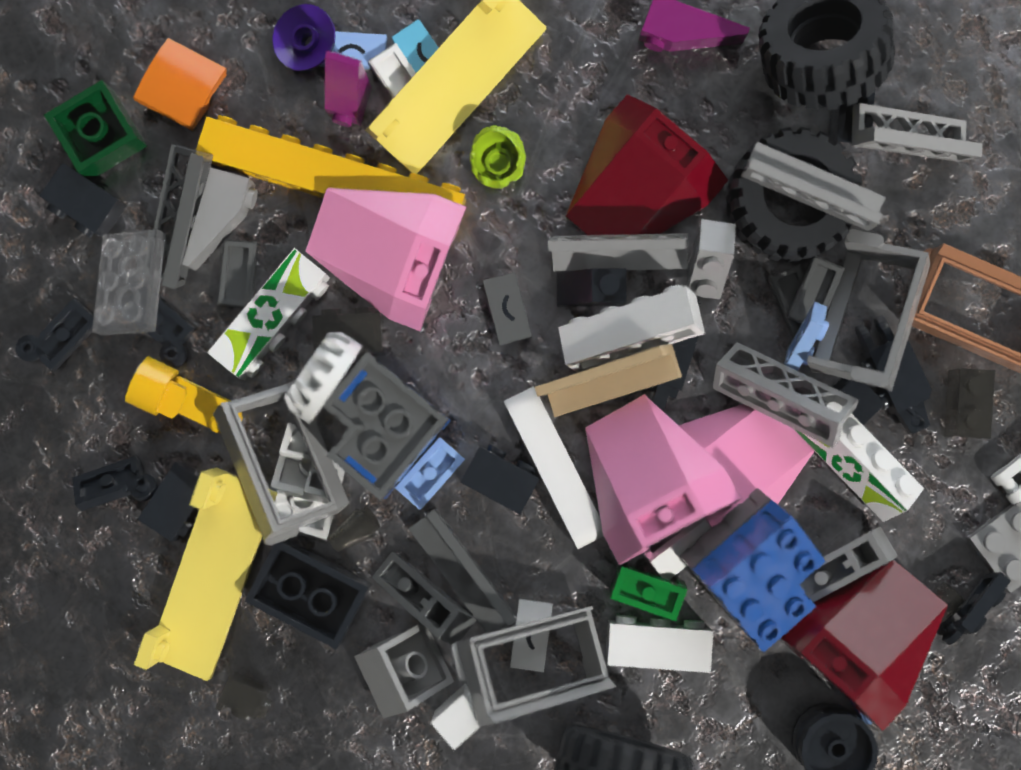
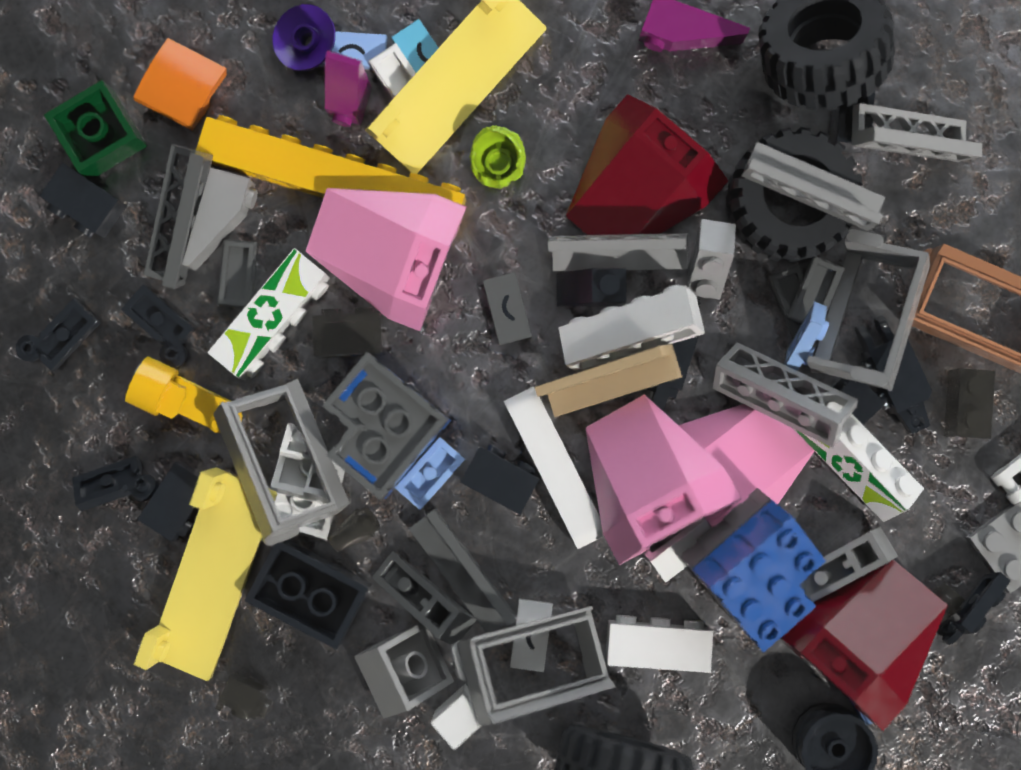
clear plate [92,229,165,335] -> none
white gear [284,332,362,424] -> none
green panel [610,562,688,622] -> none

